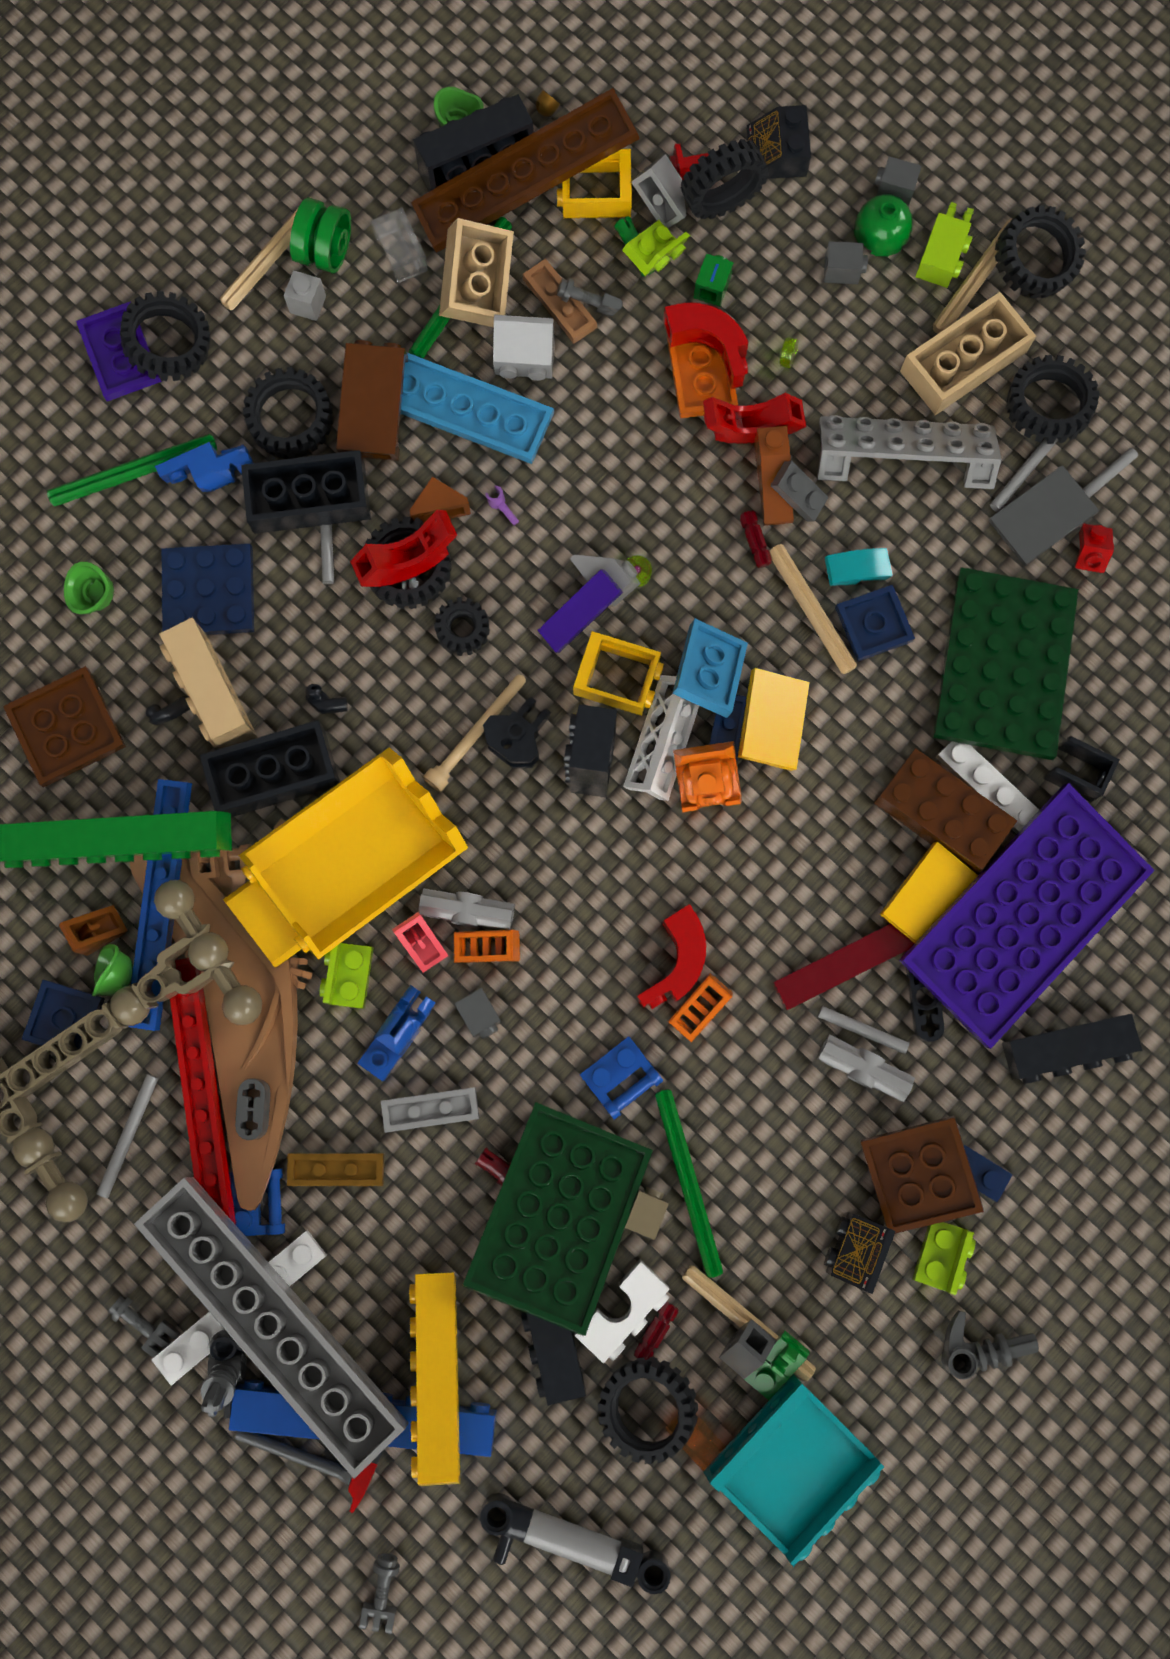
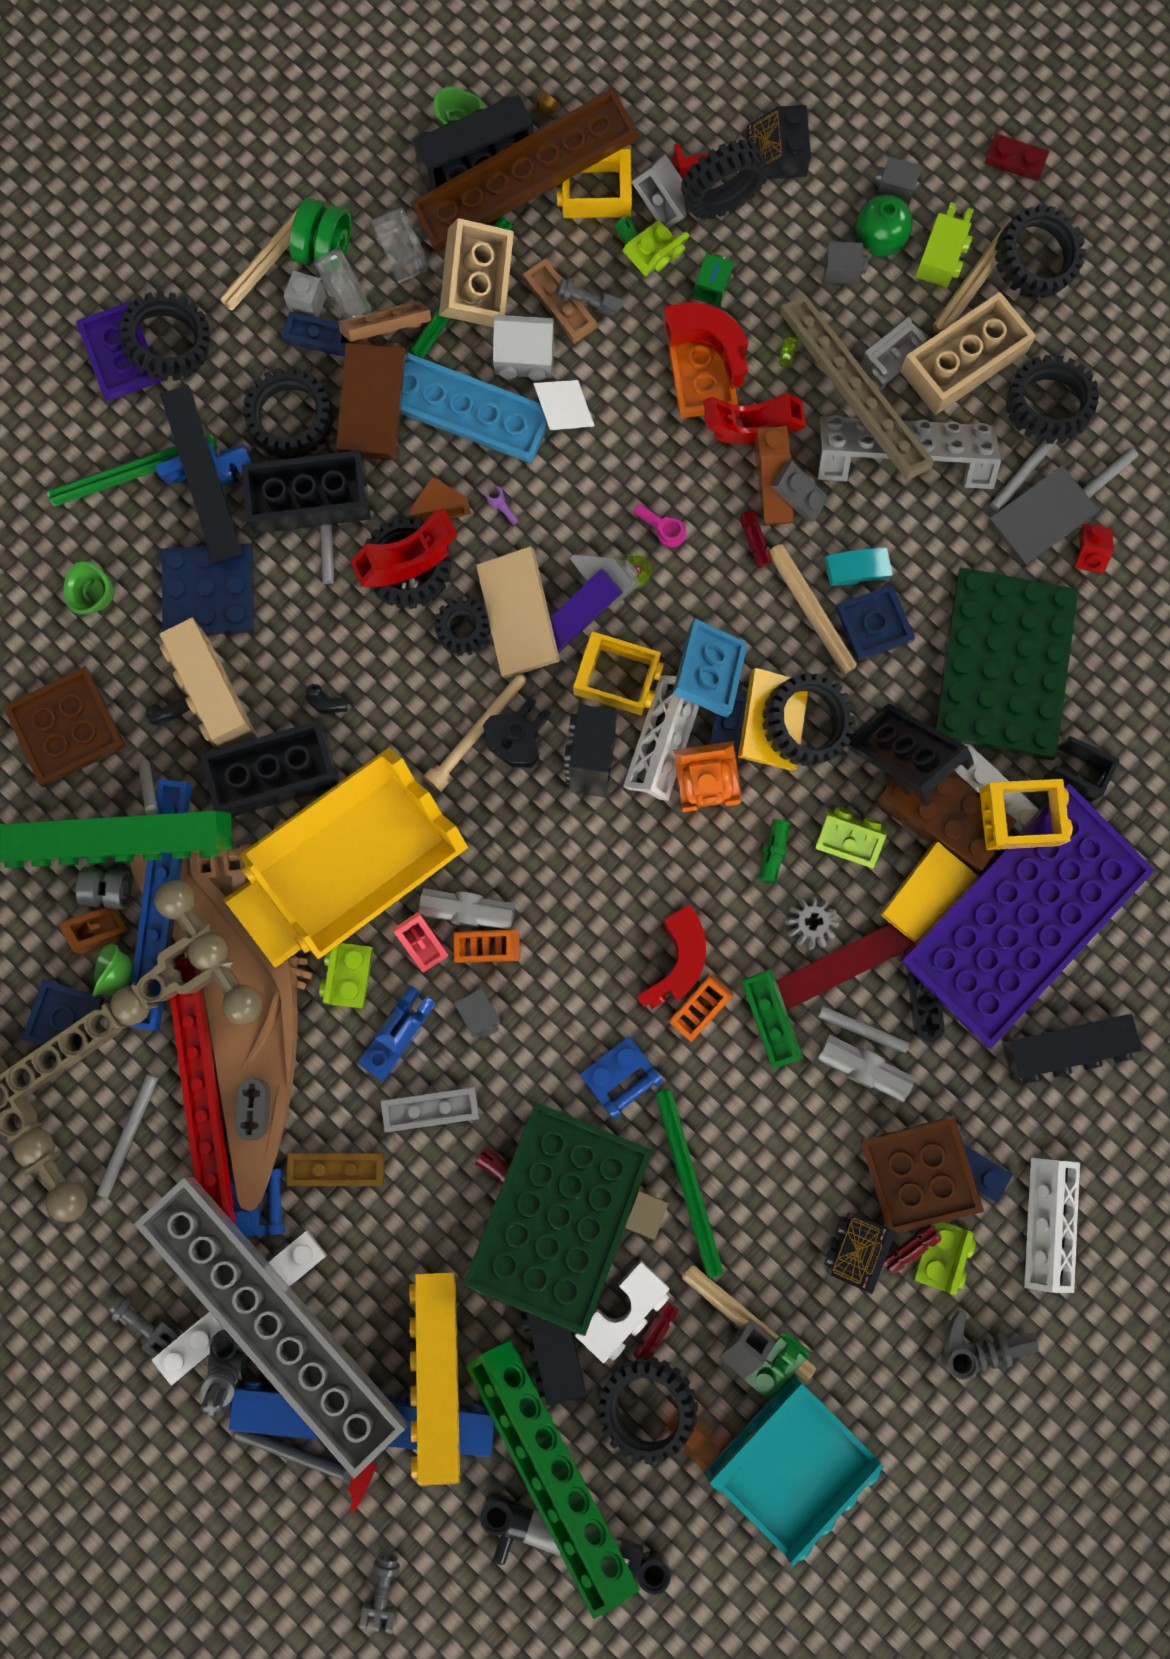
none -> dark grey wheel [76,866,132,910]
none -> light grey bar [138,760,158,815]
none -> black tile [160,385,244,565]
none -> dark blue plate [282,311,354,357]
none -> clear slope [313,247,372,320]
none -> medium nougat plate [338,300,431,343]
none -> green brick [466,1340,640,1619]
none -> tan tile [476,546,560,679]
none -> white sticker [533,380,594,430]
none -> dark pink plate [633,503,687,547]
none -> green tile [741,969,804,1069]
none -> green pin [757,819,792,884]
none -> black tyre [762,673,856,766]
none -> dark tan plate [780,295,934,480]
none -> light grey gear [785,897,839,950]
none -> lime bracket [815,807,886,869]
none -> black hinge [847,703,974,807]
none -> light grey hinge [860,317,927,388]
none -> dark red axle [884,1225,942,1273]
none -> yellow window [979,779,1073,850]
none -> dark red plate [984,133,1049,182]
none -> white fence [1024,1158,1080,1293]

